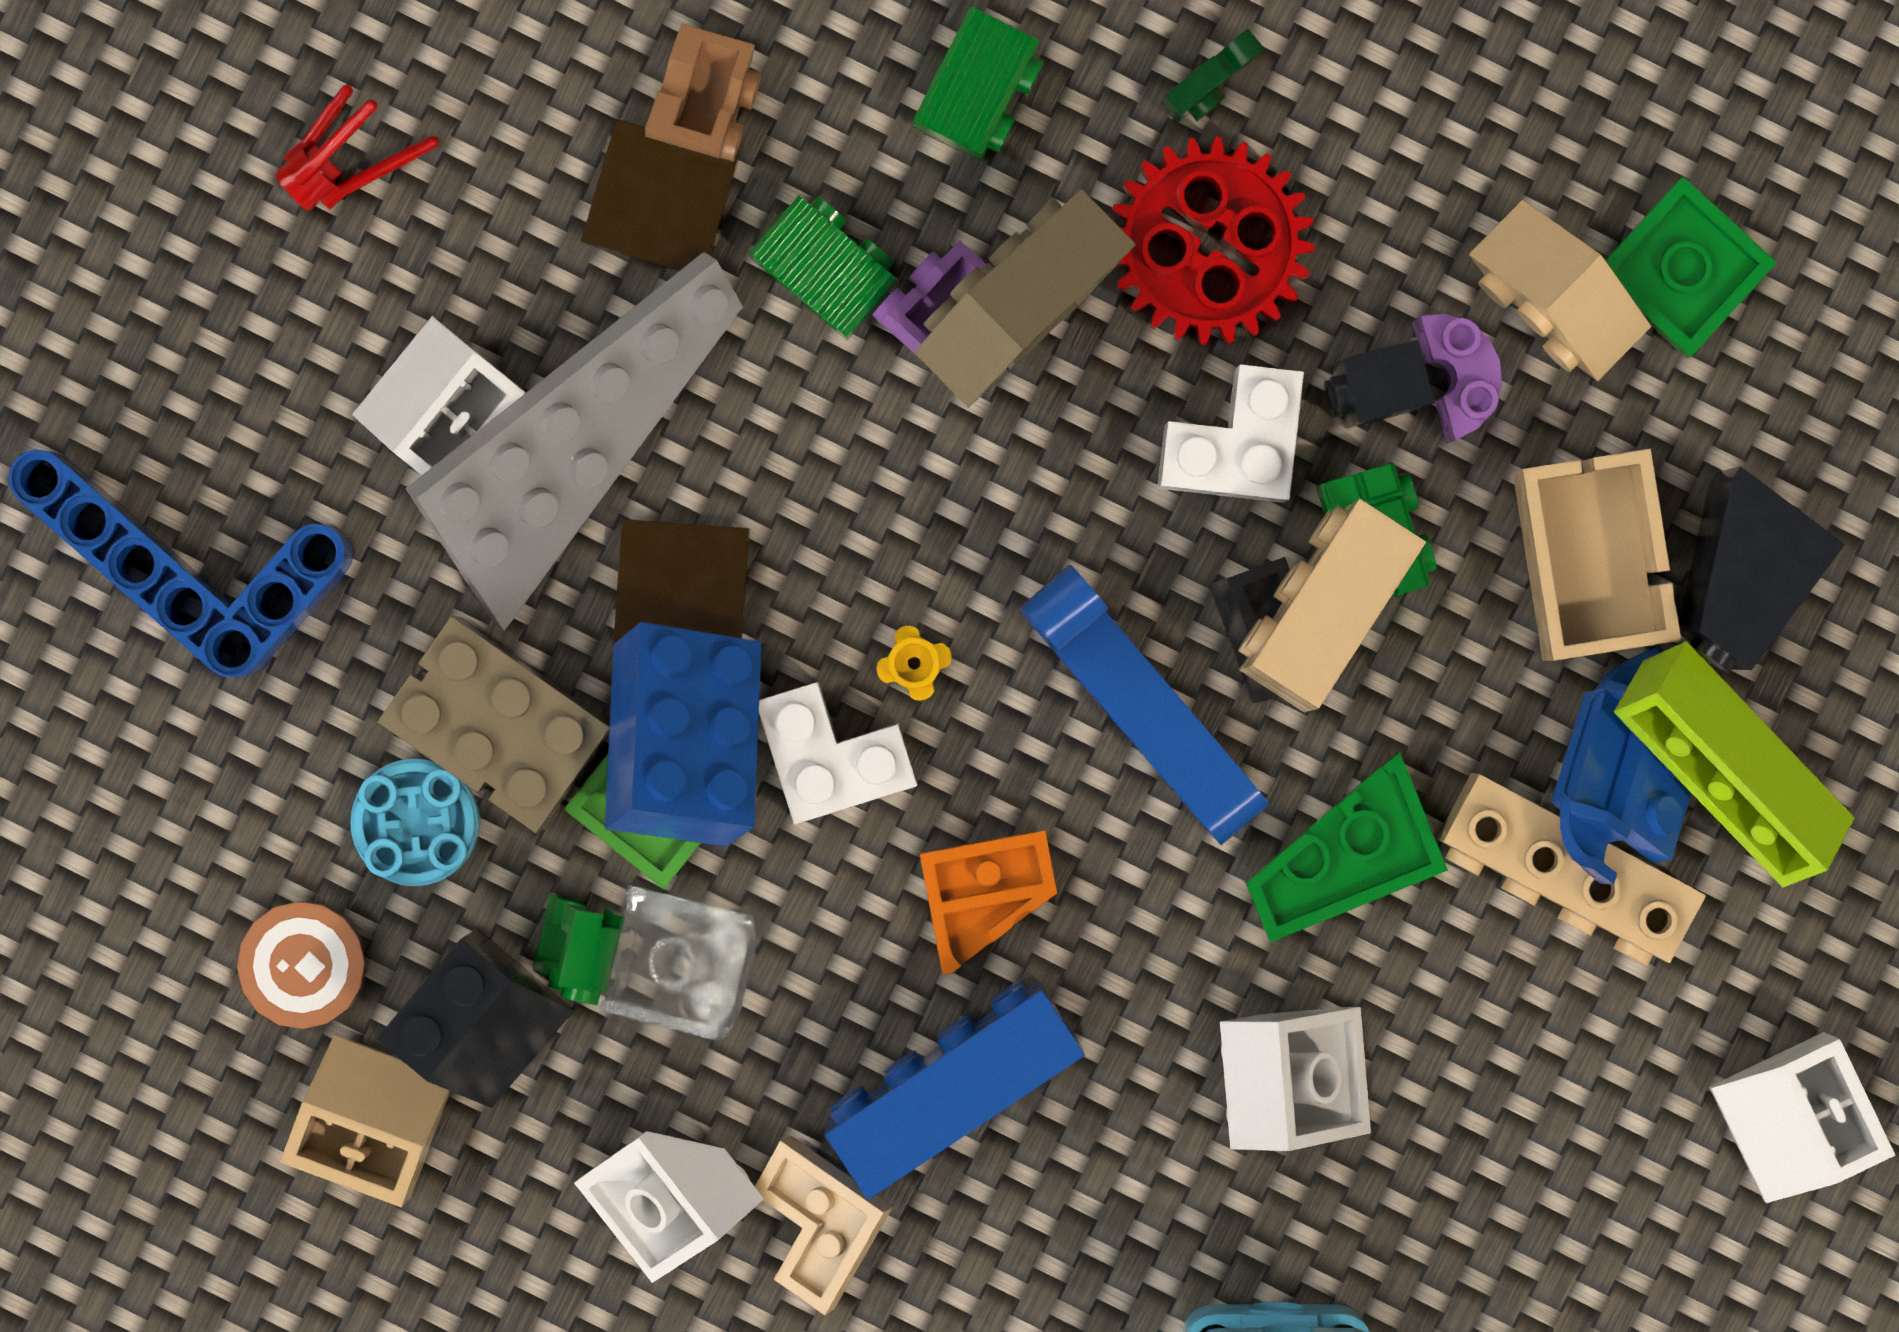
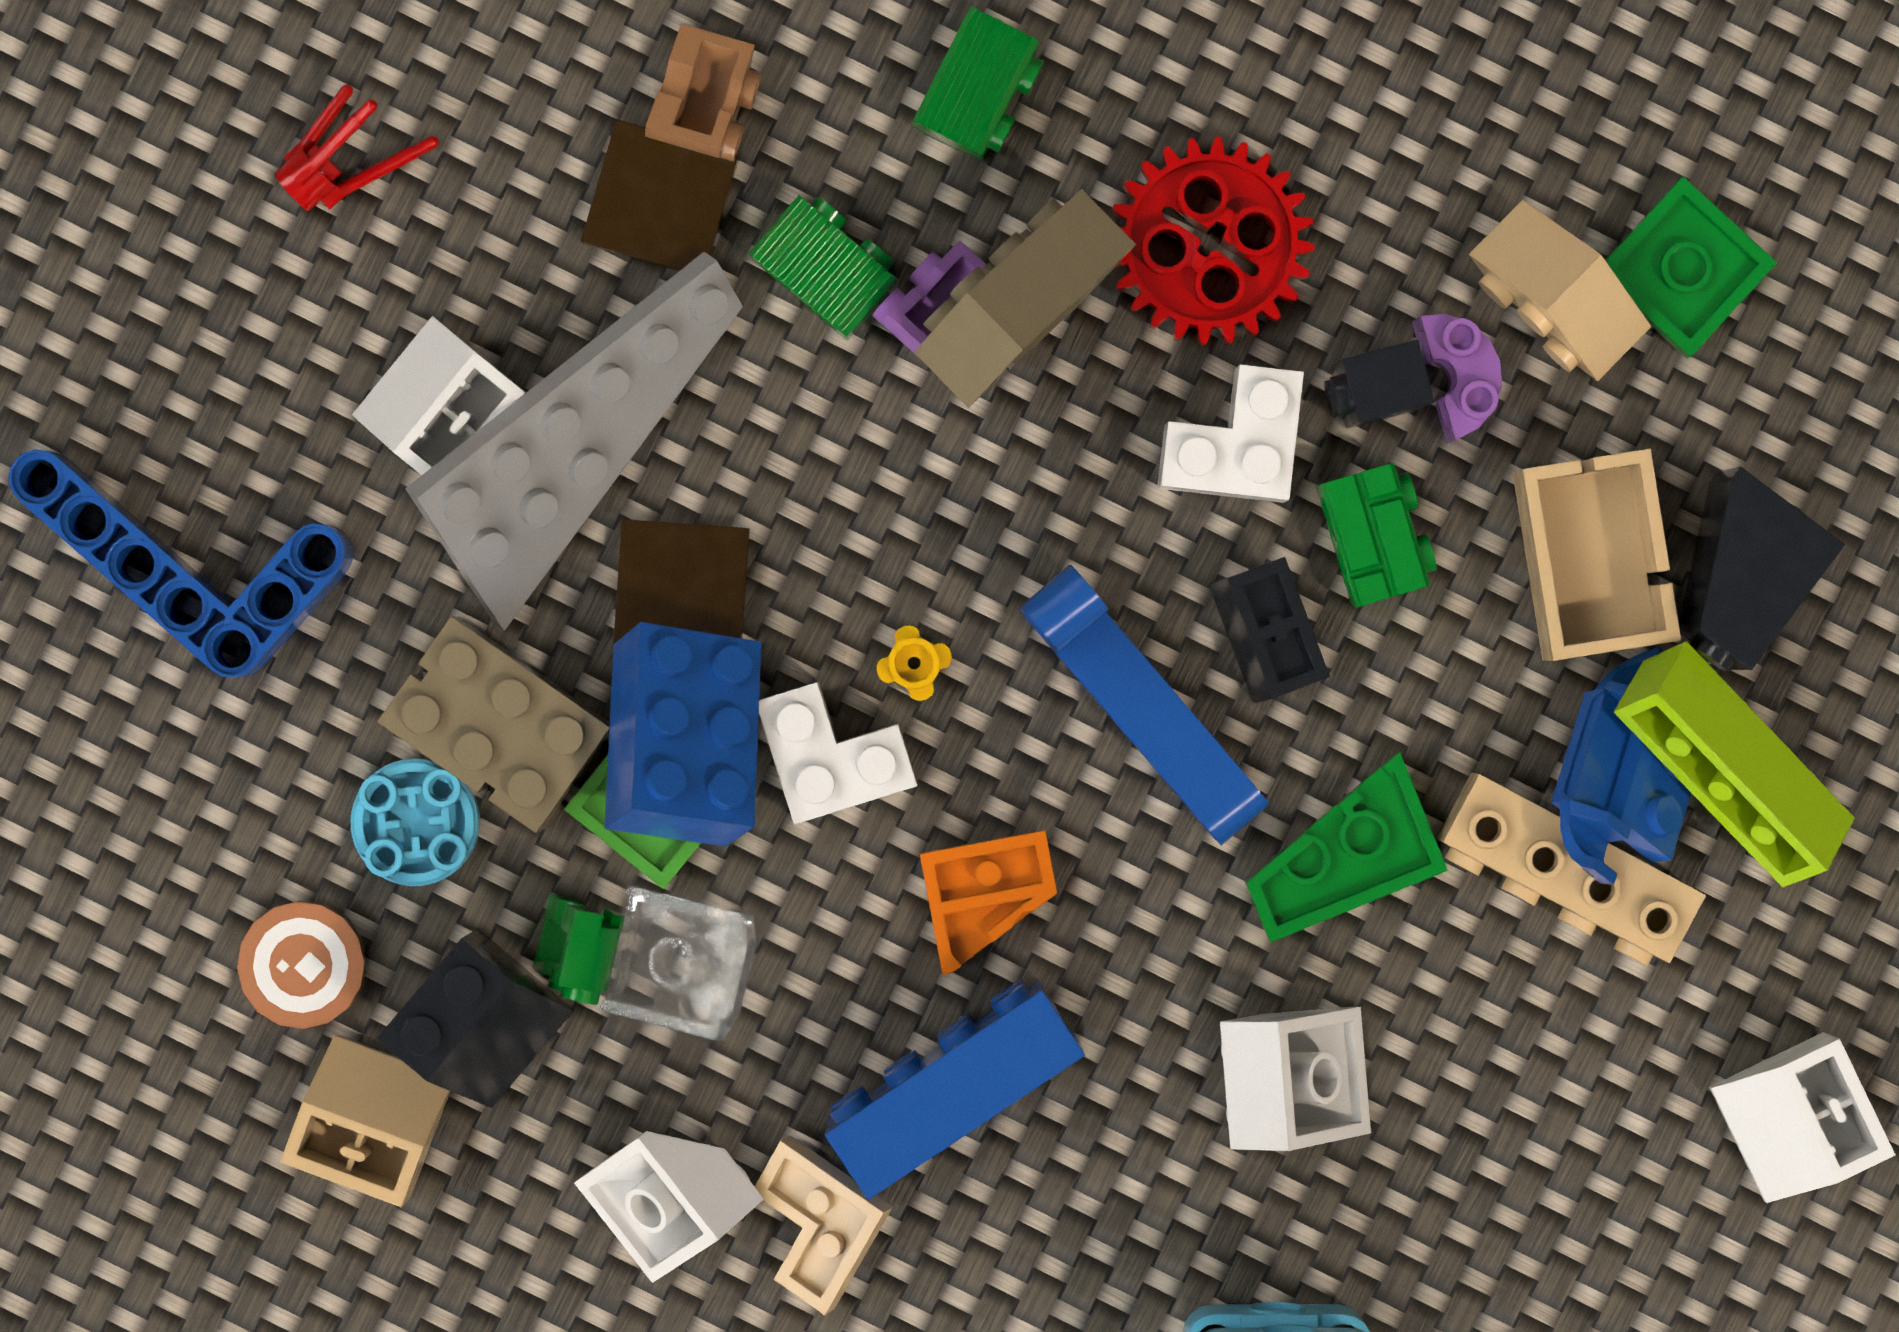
dark green plate [1161,29,1264,124] -> none
tan piece [1238,499,1426,712] -> none

